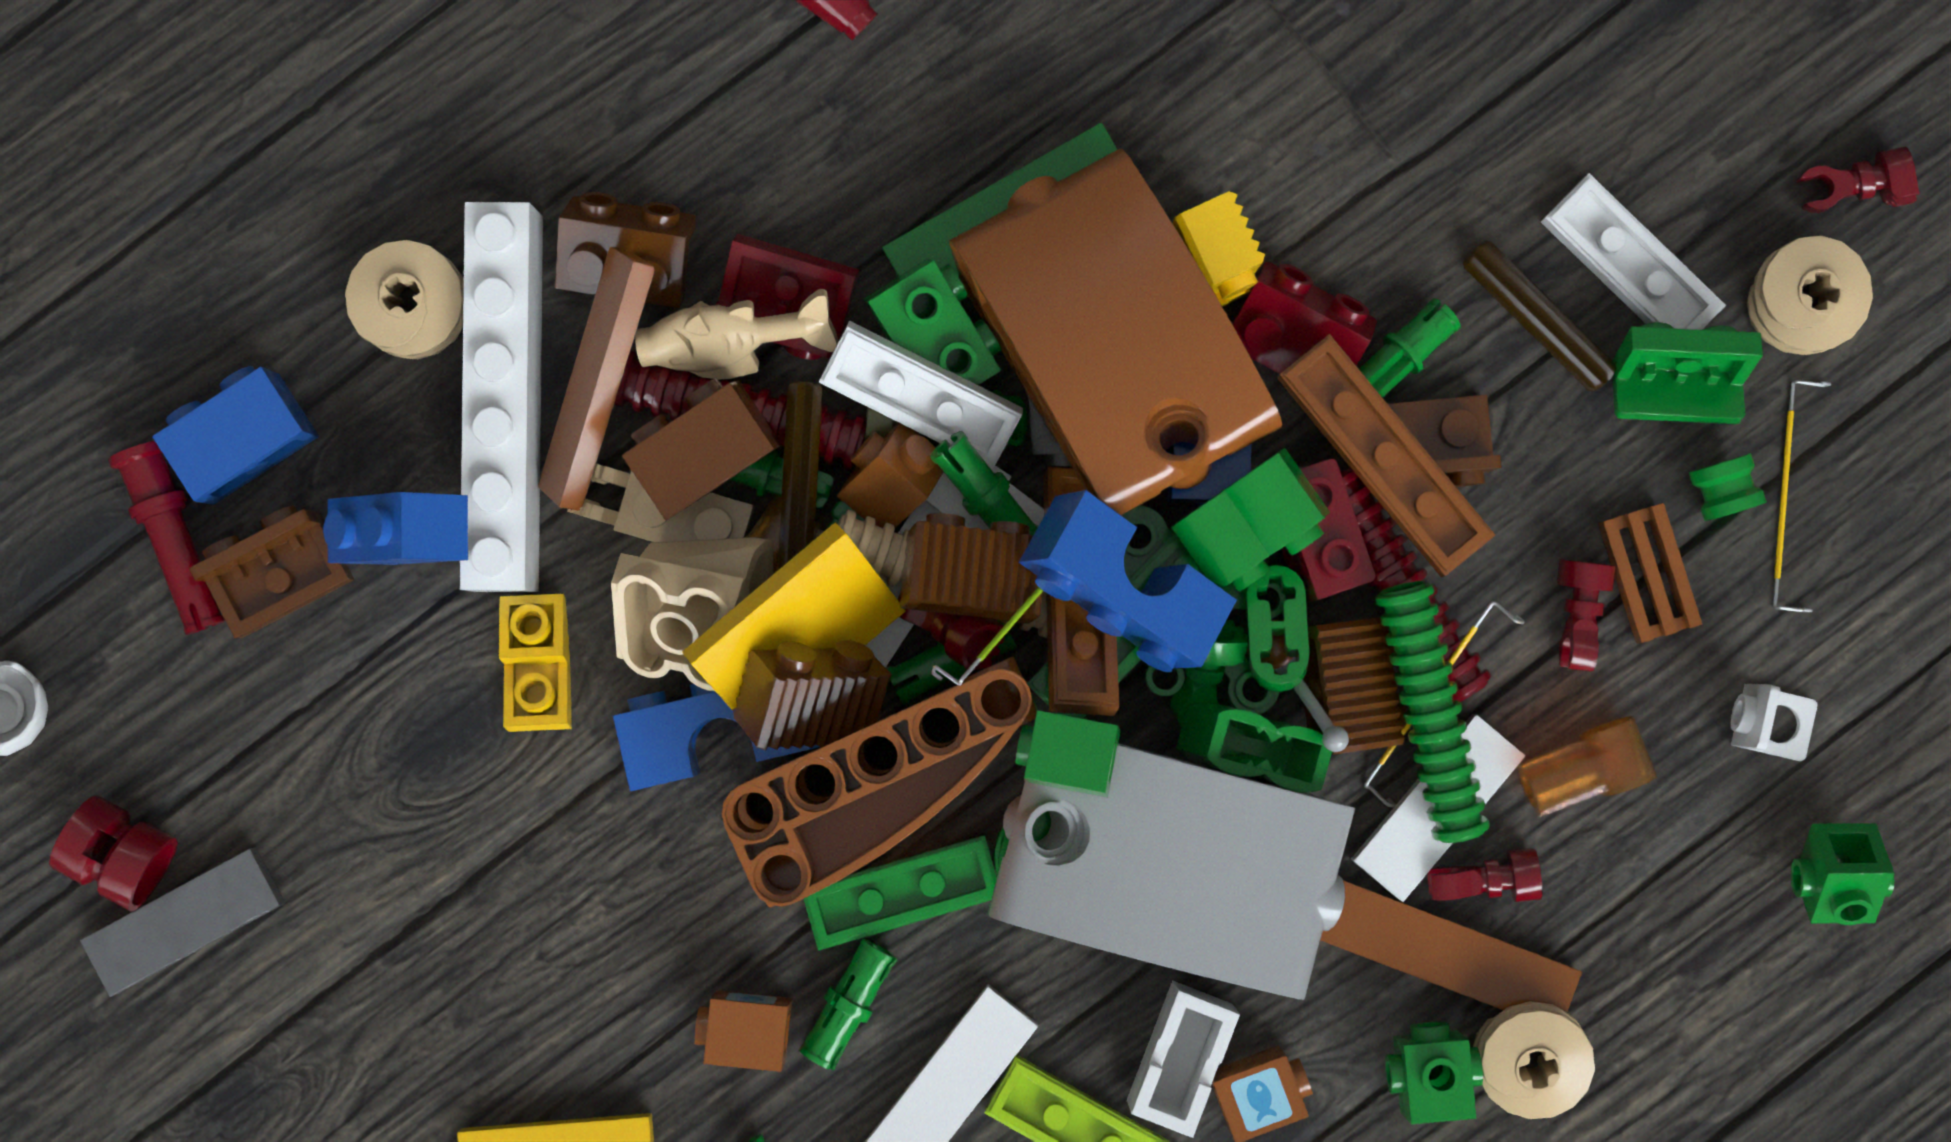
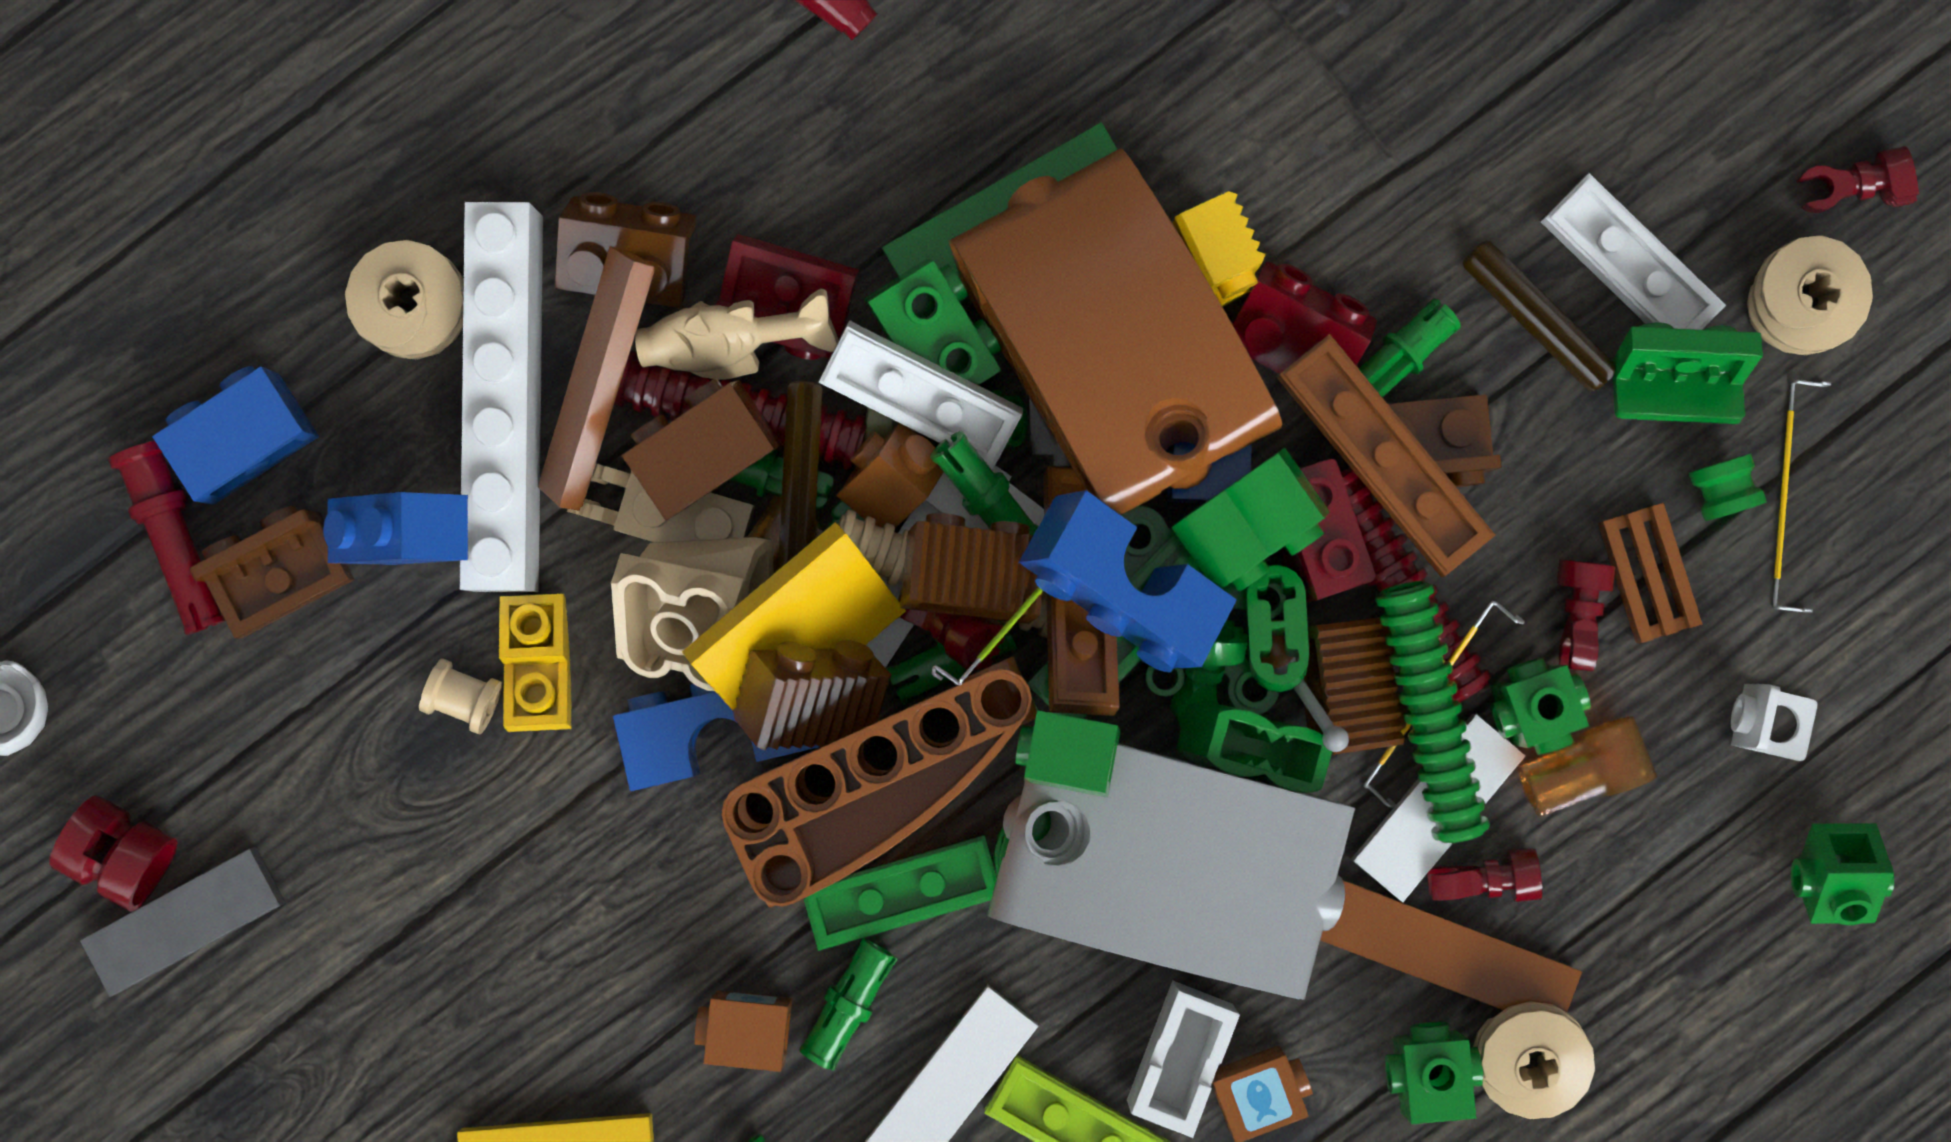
none -> tan bush [419,658,502,734]
none -> green brick [1490,657,1591,755]

